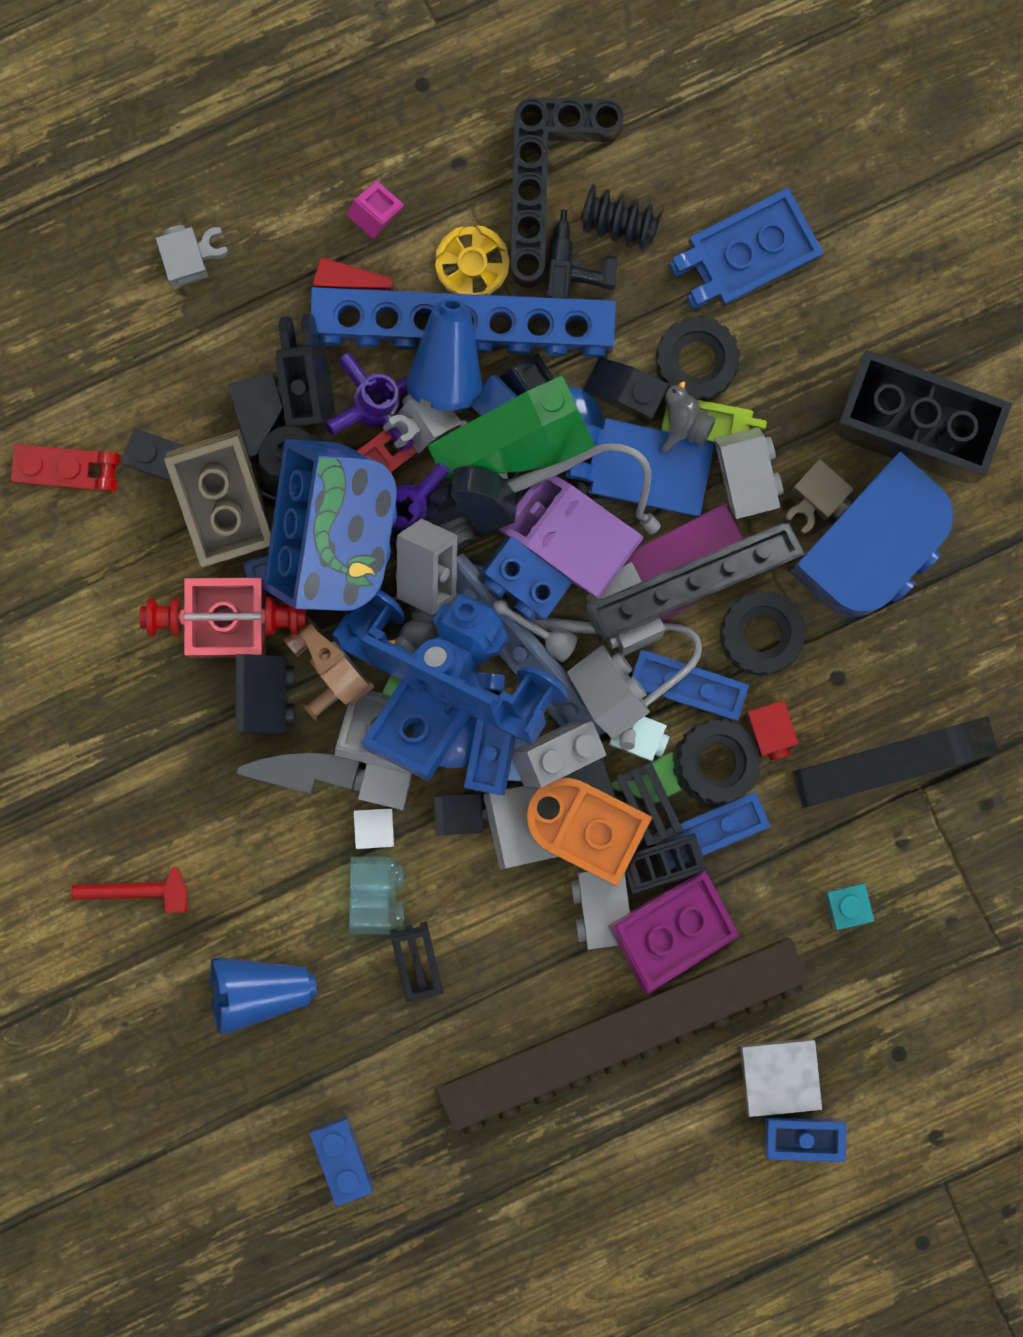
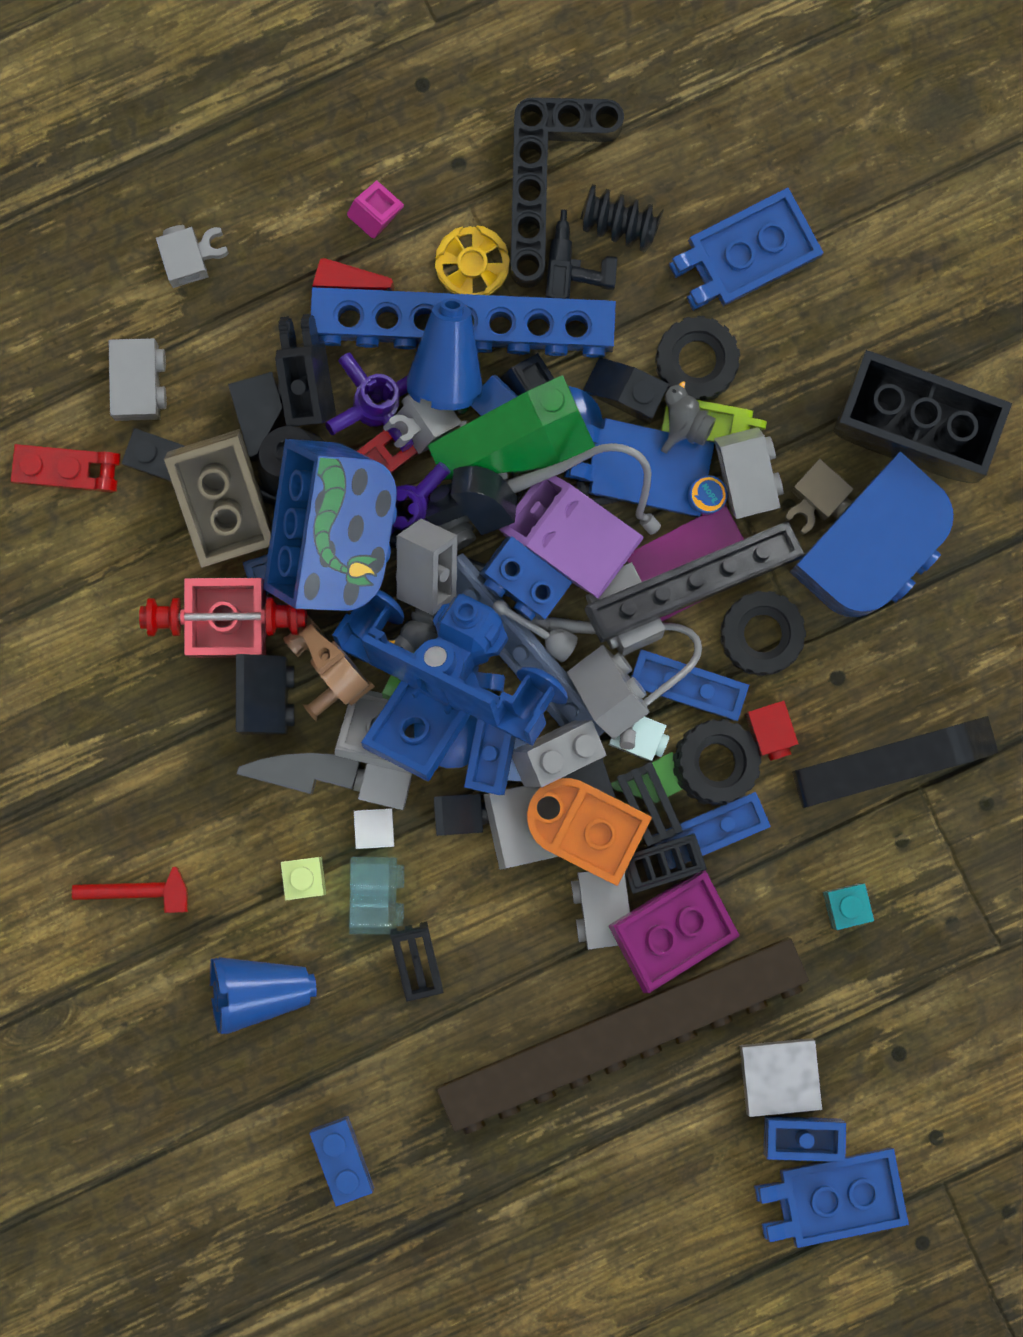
none -> light grey brick [109,338,167,421]
none -> yellowish green brick [281,857,326,900]
none -> blue tile [688,475,727,515]
none -> blue tile [754,1147,909,1248]

